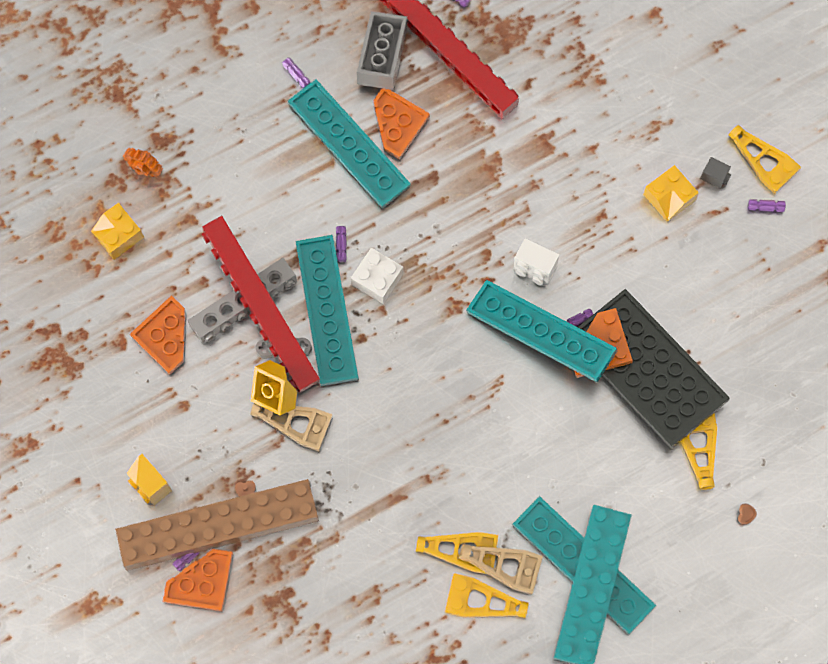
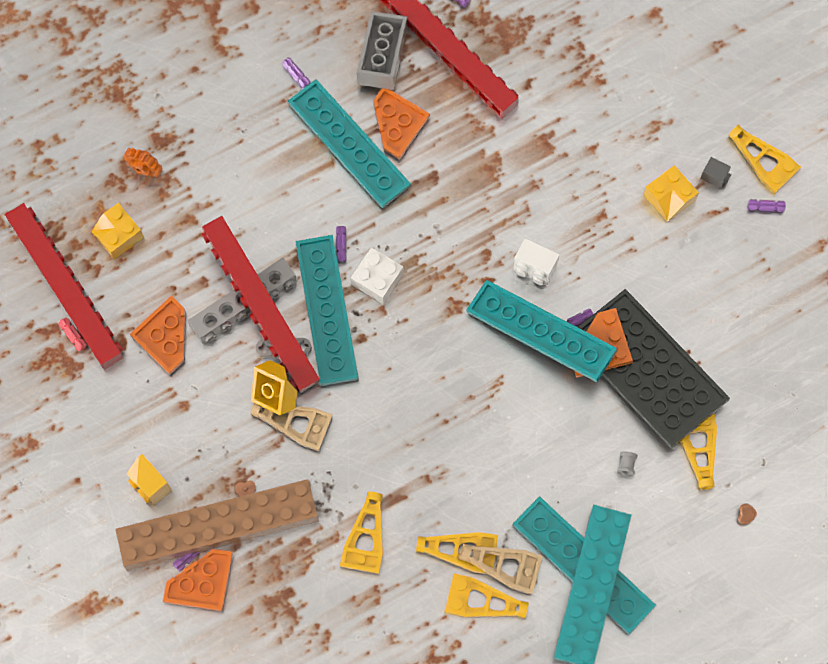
none -> red brick [4,203,124,370]
none -> coral axle [59,317,87,351]
none -> yellow plate [340,491,383,574]
none -> light grey bush [617,451,638,475]

